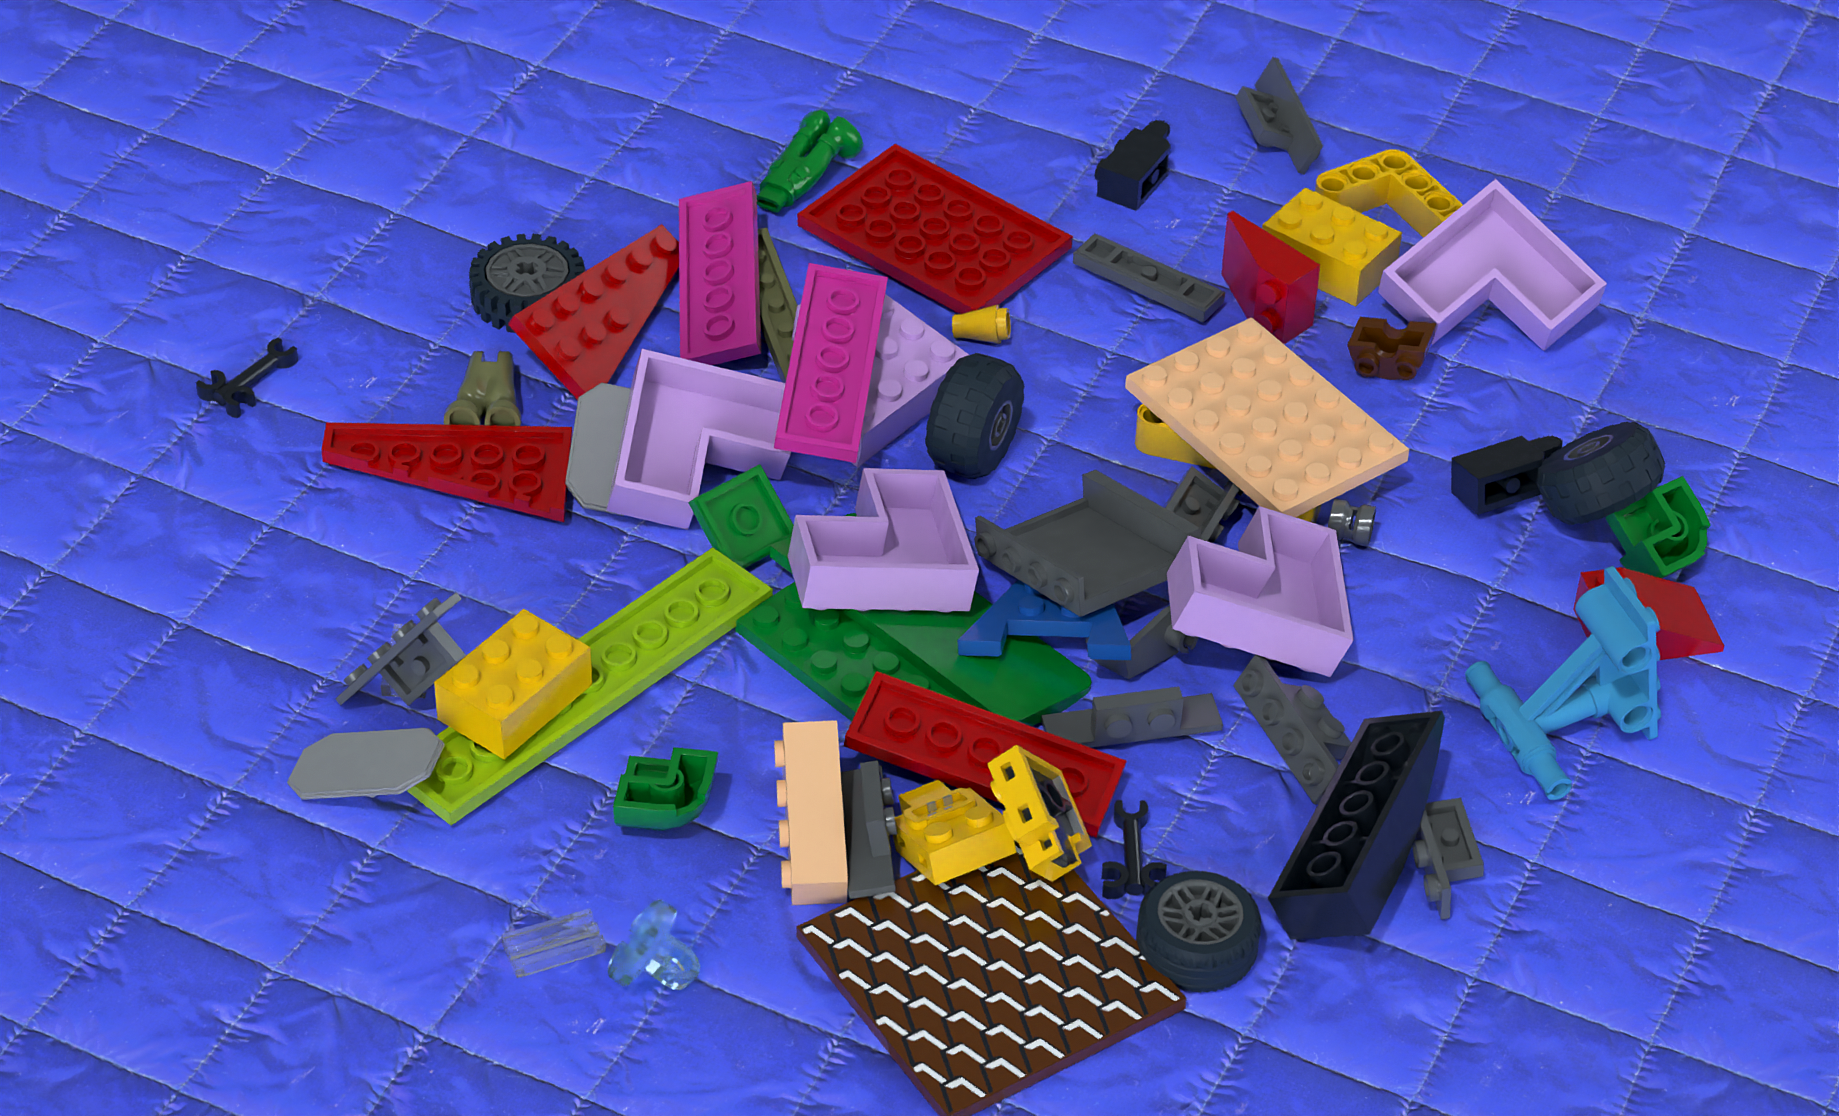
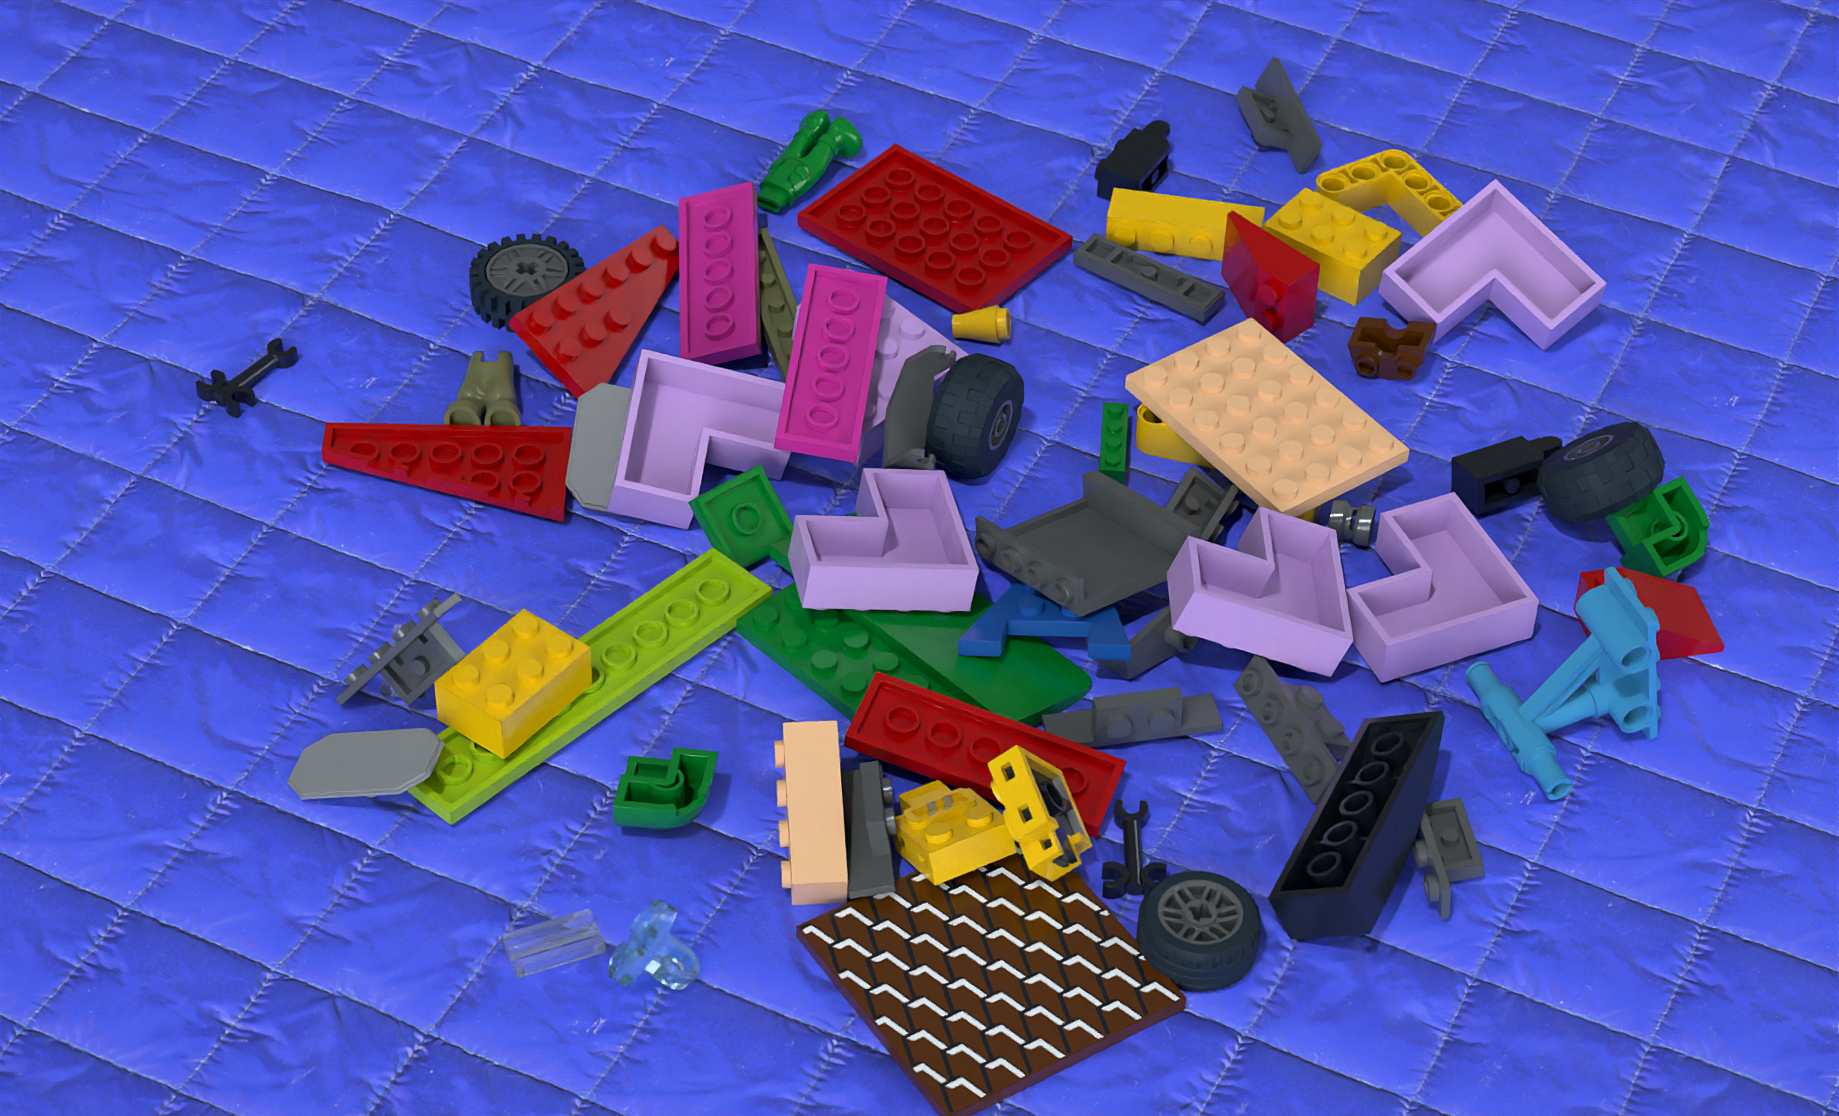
none -> dark grey piece [883,345,957,470]
none -> green piece [1099,402,1129,485]
none -> yellow brick [1105,188,1265,261]
none -> lavender piece [1346,492,1539,683]

